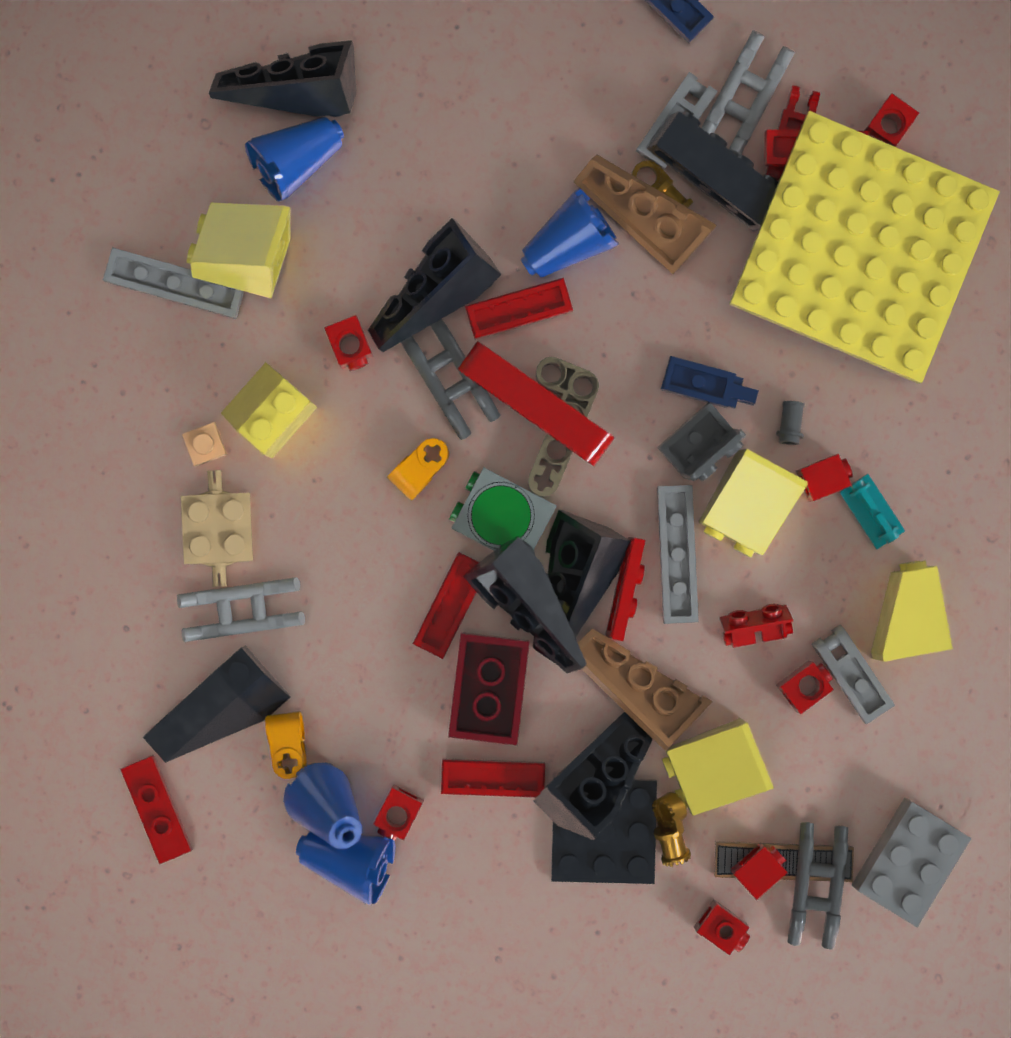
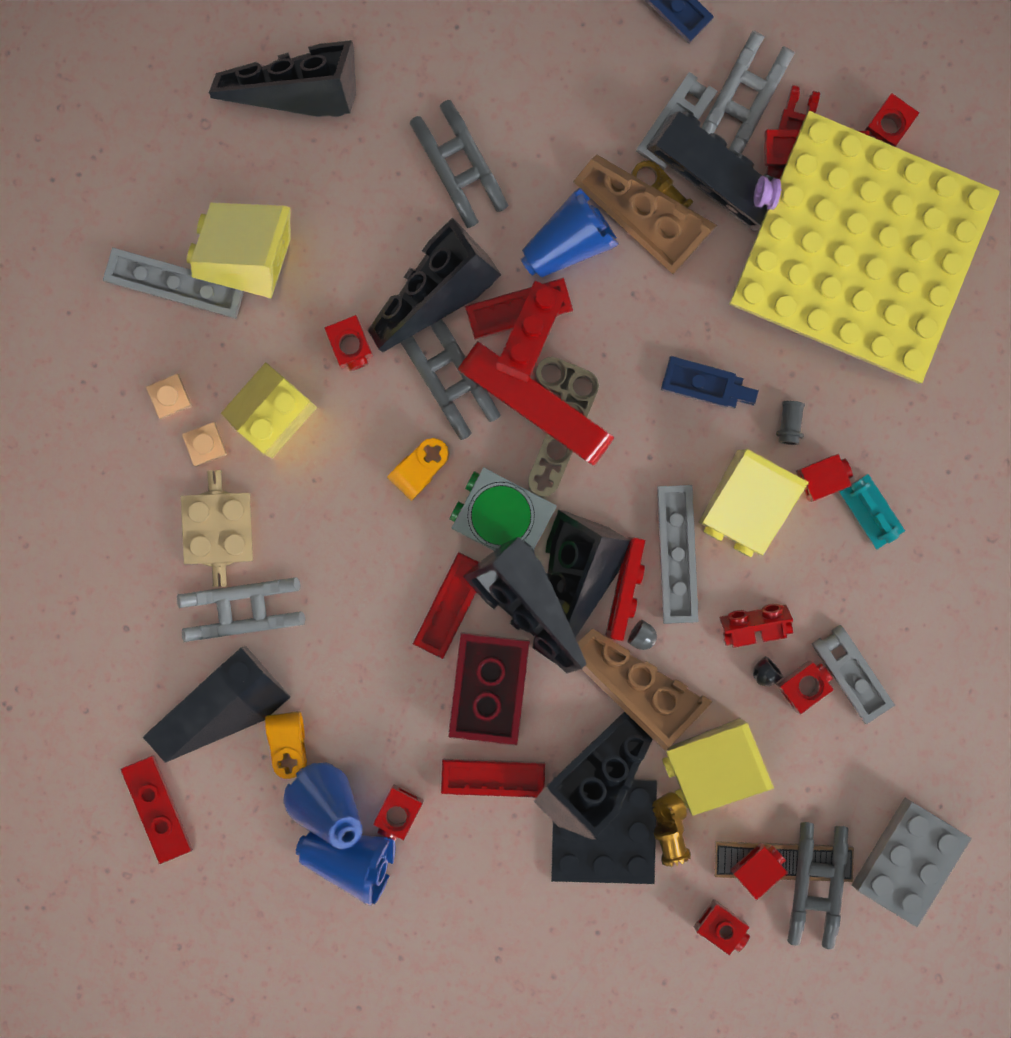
blue cone [245,117,344,202] -> none
dark grey bracket [657,402,746,481] -> none
light yellow slope [871,560,953,662] -> none
none -> light nougat plate [146,374,192,419]
none -> dark grey piece [410,100,508,228]
none -> red plate [495,281,566,383]
none -> dark grey hinge [628,620,657,650]
none -> black hinge [753,656,783,687]
none -> lavender bush [754,176,781,210]

